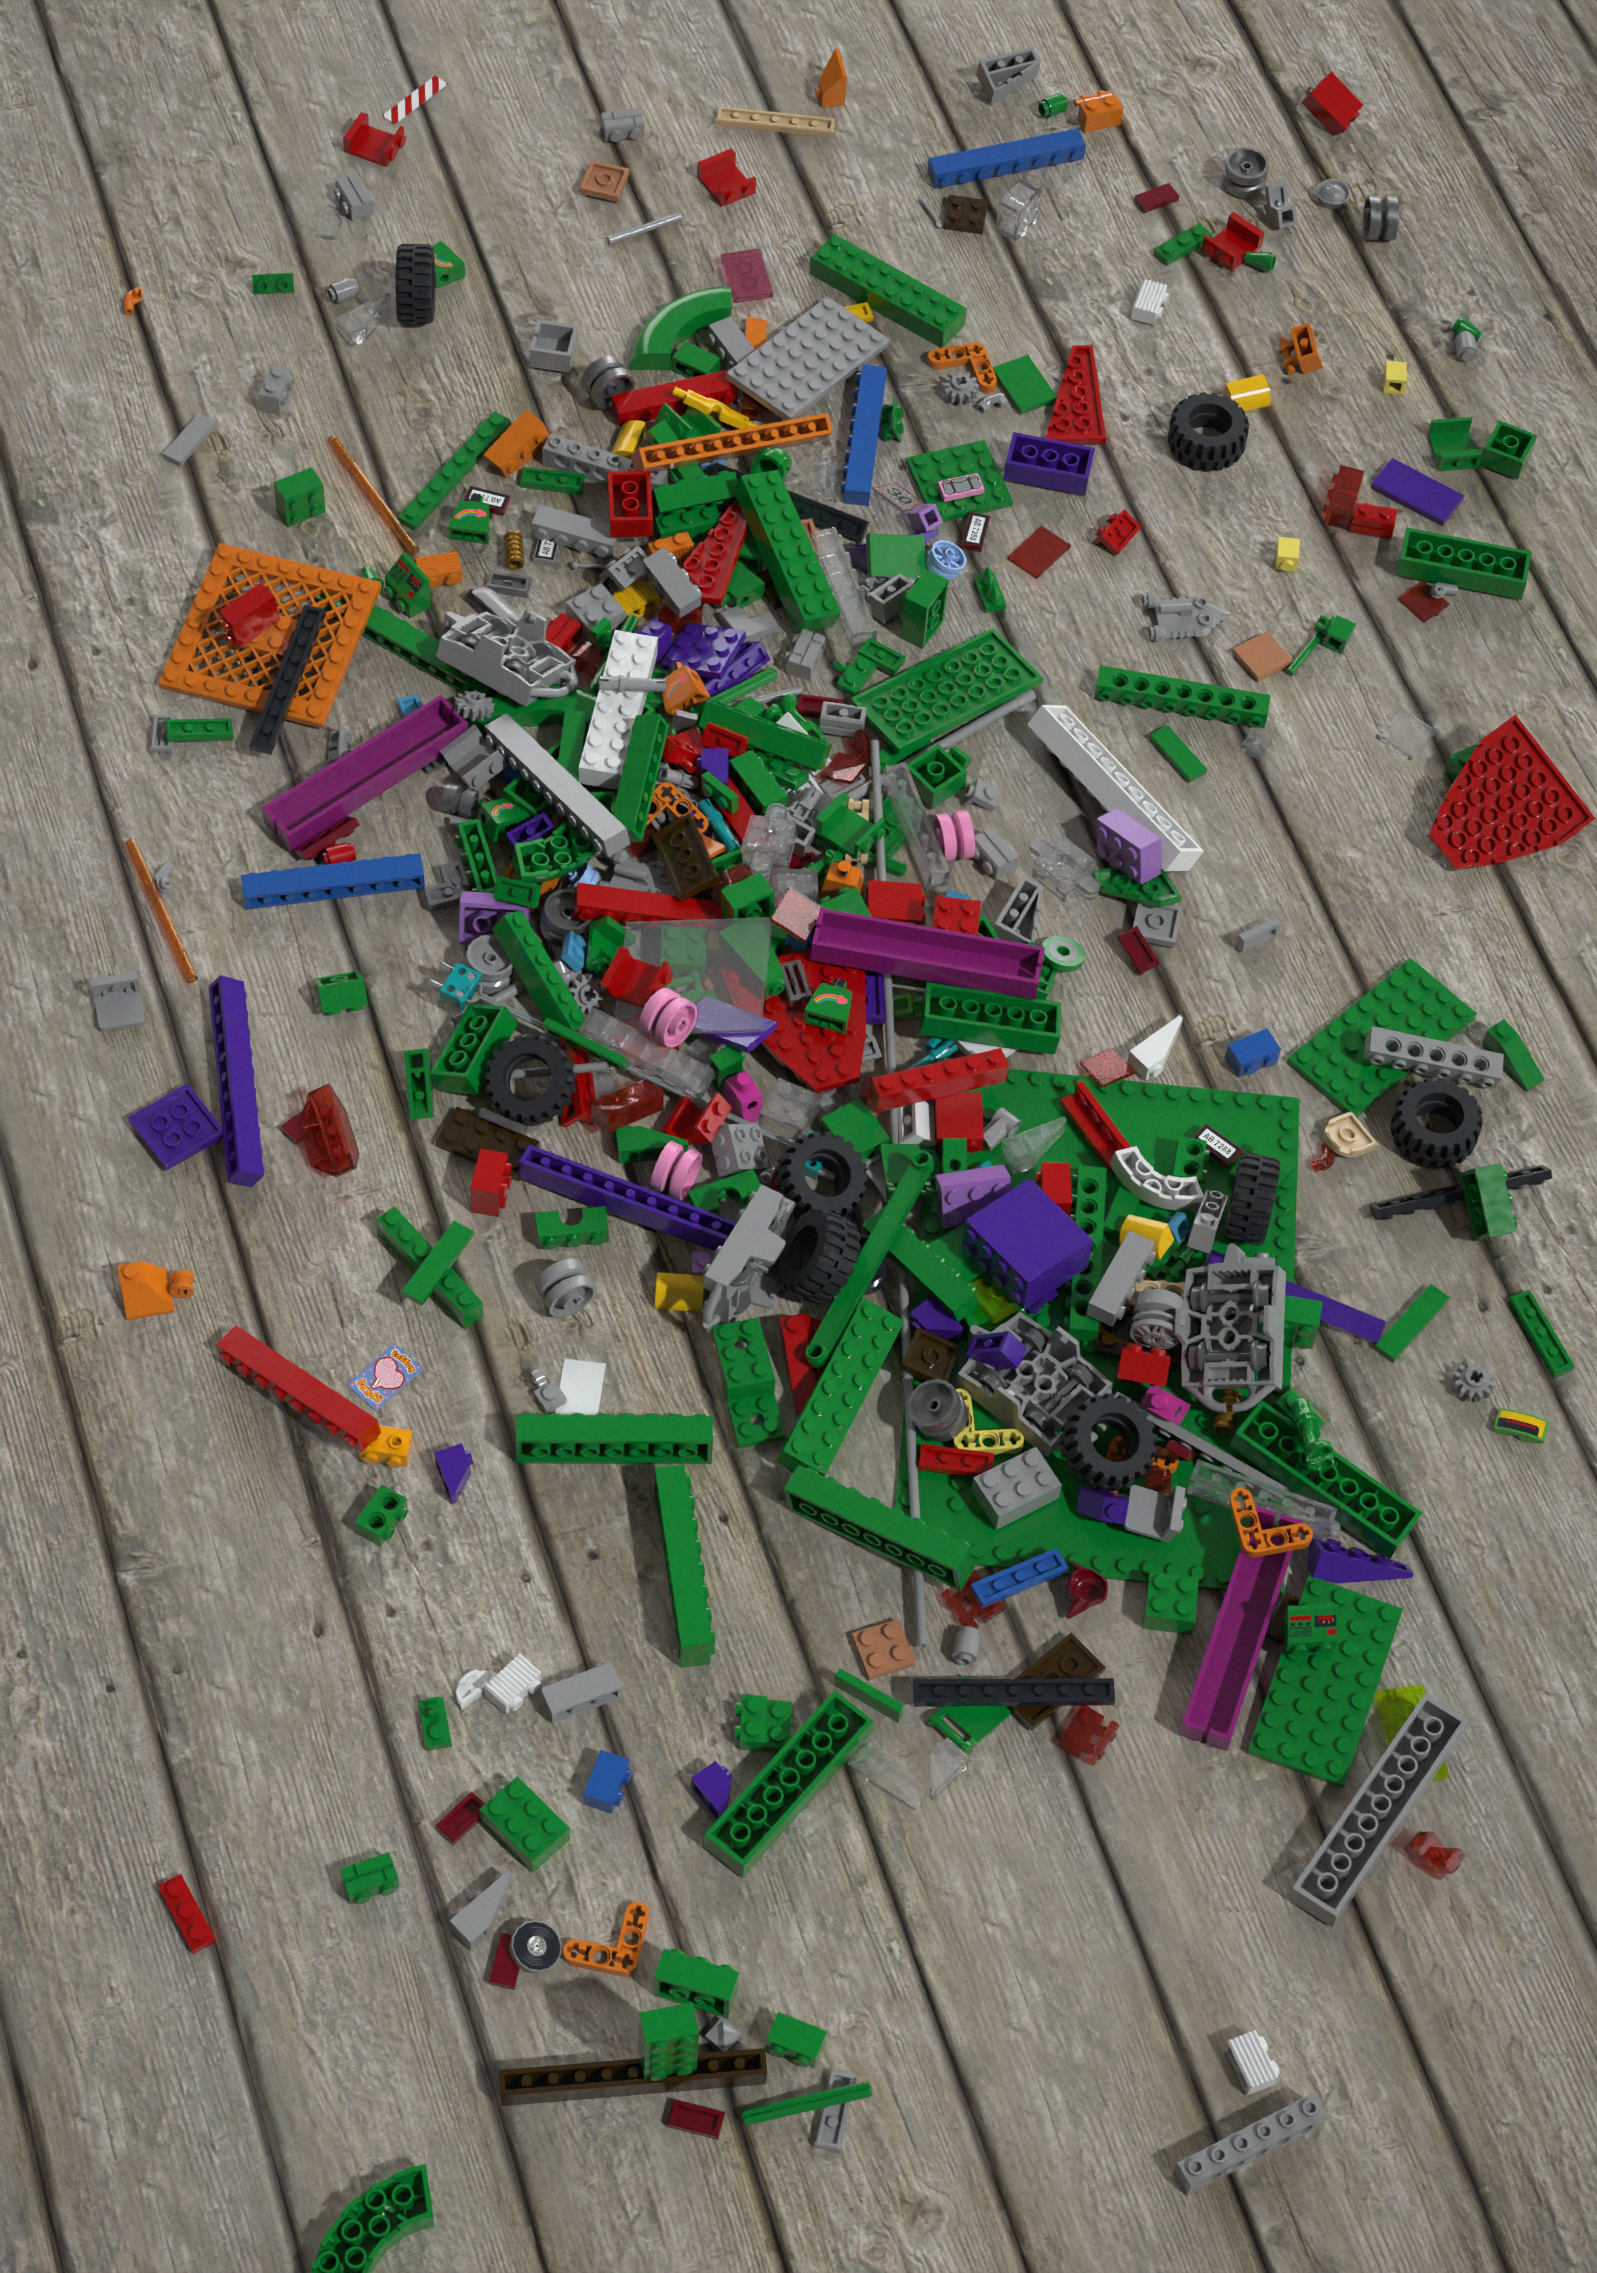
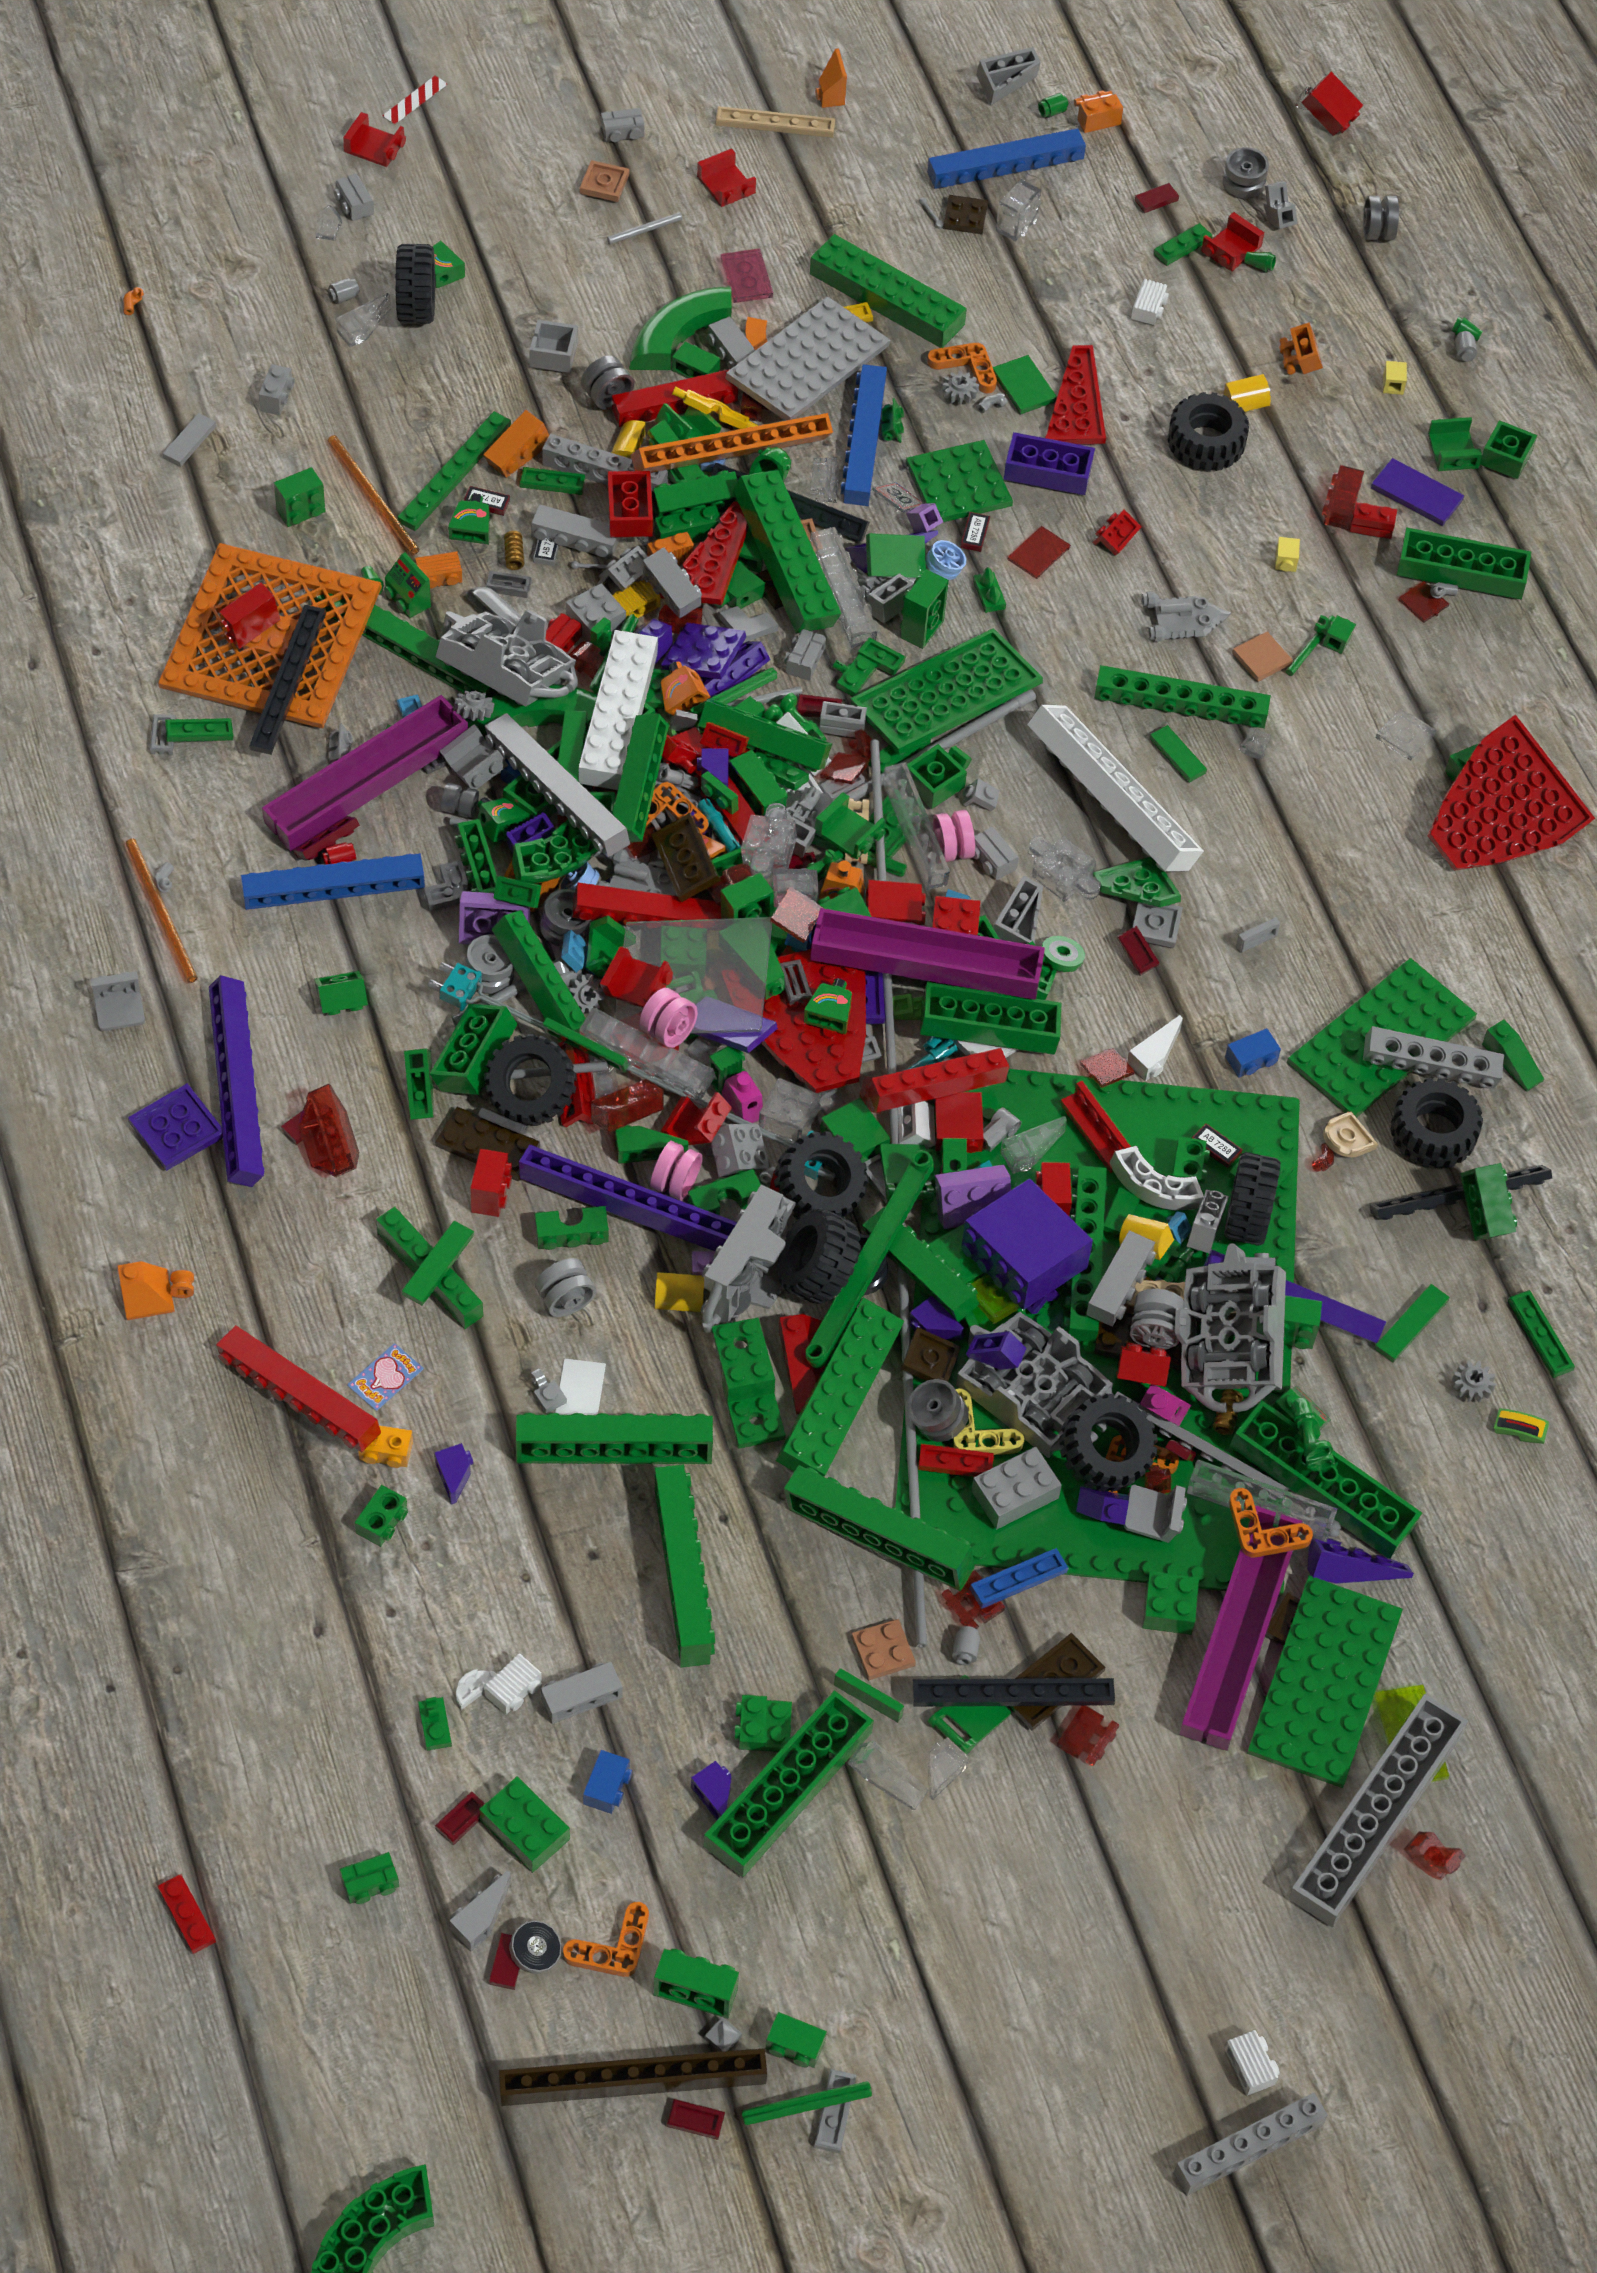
green hinge [252,272,294,294] -> none
light grey pin [598,675,666,693] -> none
green brick [638,2002,699,2081] -> none
tile [937,473,984,502] -> none
dark red piece [1066,1560,1108,1619] -> none
medium lavender brick [1096,808,1161,884] -> none
green slope [1281,1604,1338,1655] -> none
light grey hat [1316,179,1350,209] -> none

